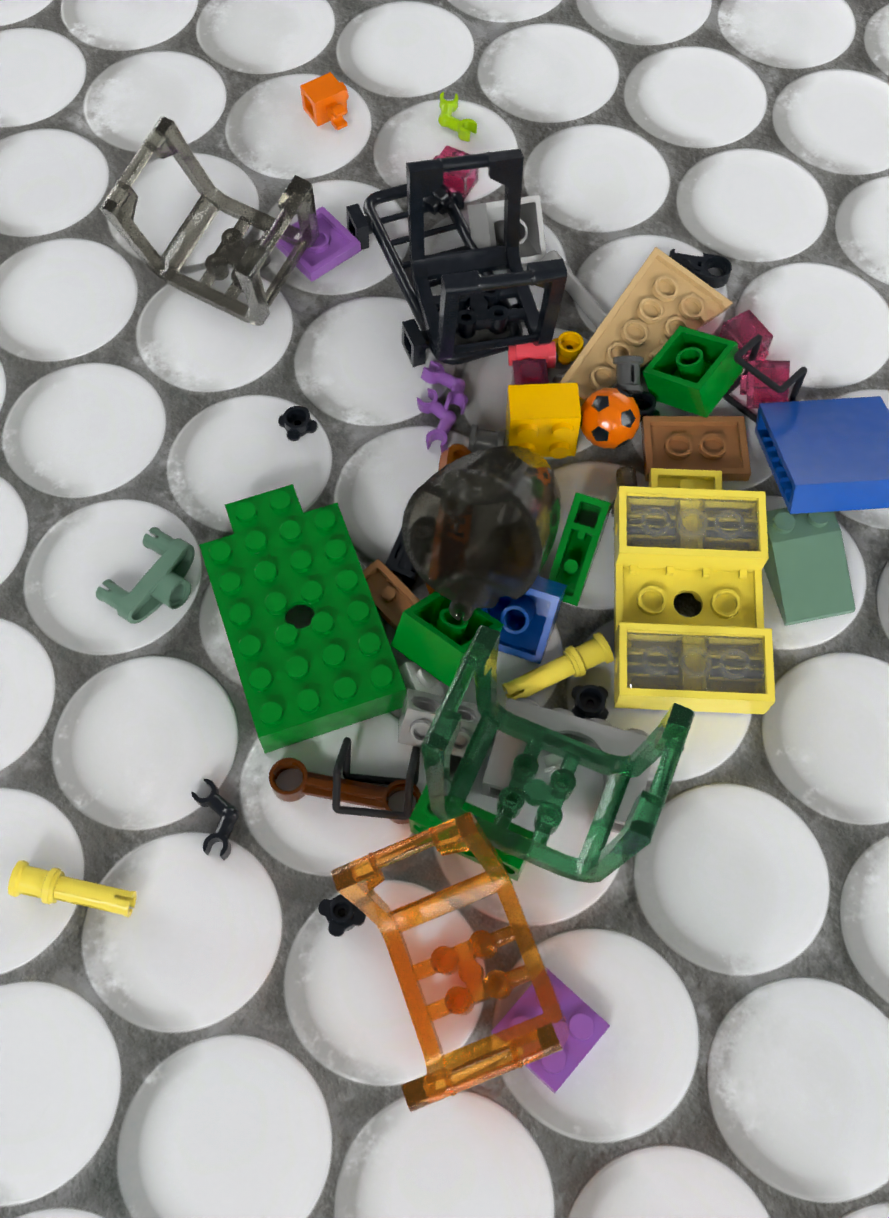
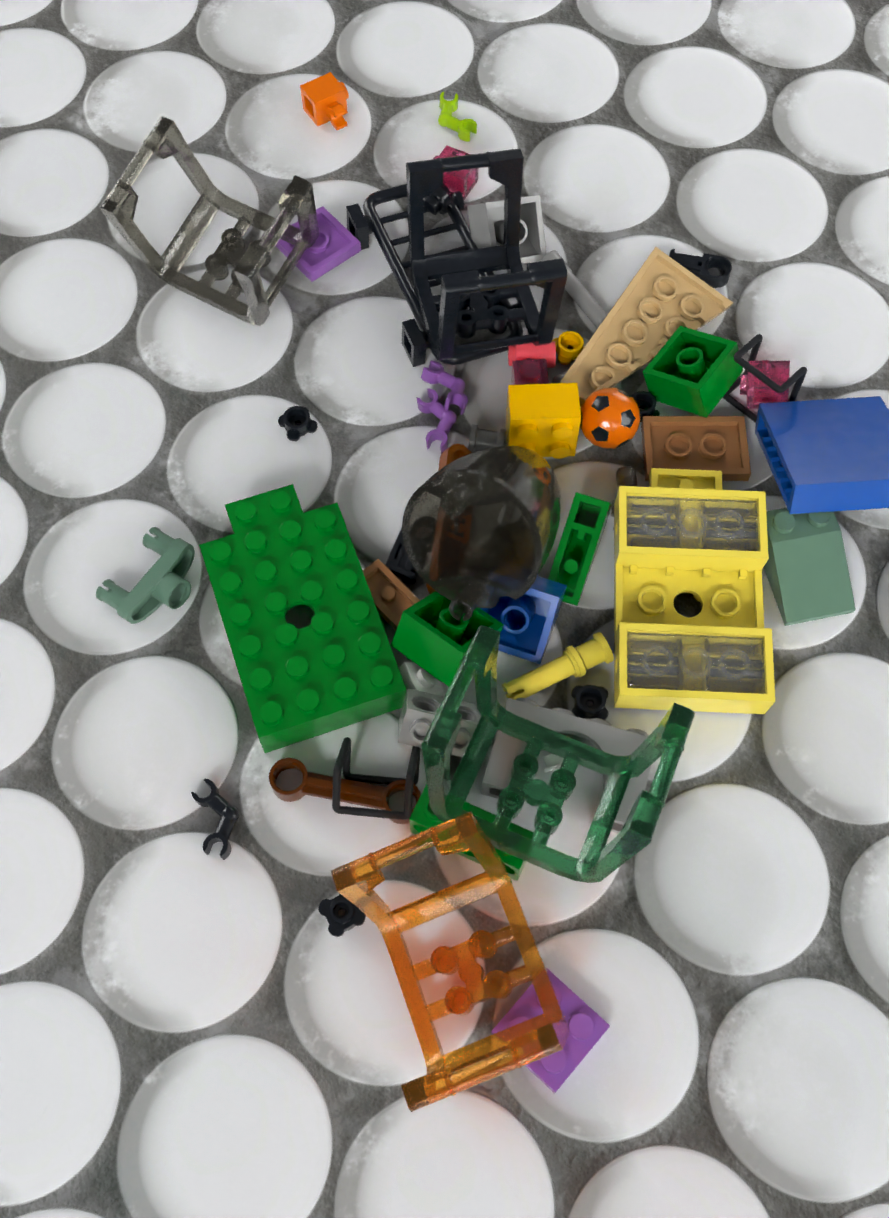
light yellow pin [8,860,137,918] -> none
dark grey bush [613,356,644,394] -> none
clear pink brick [719,310,773,369] -> none

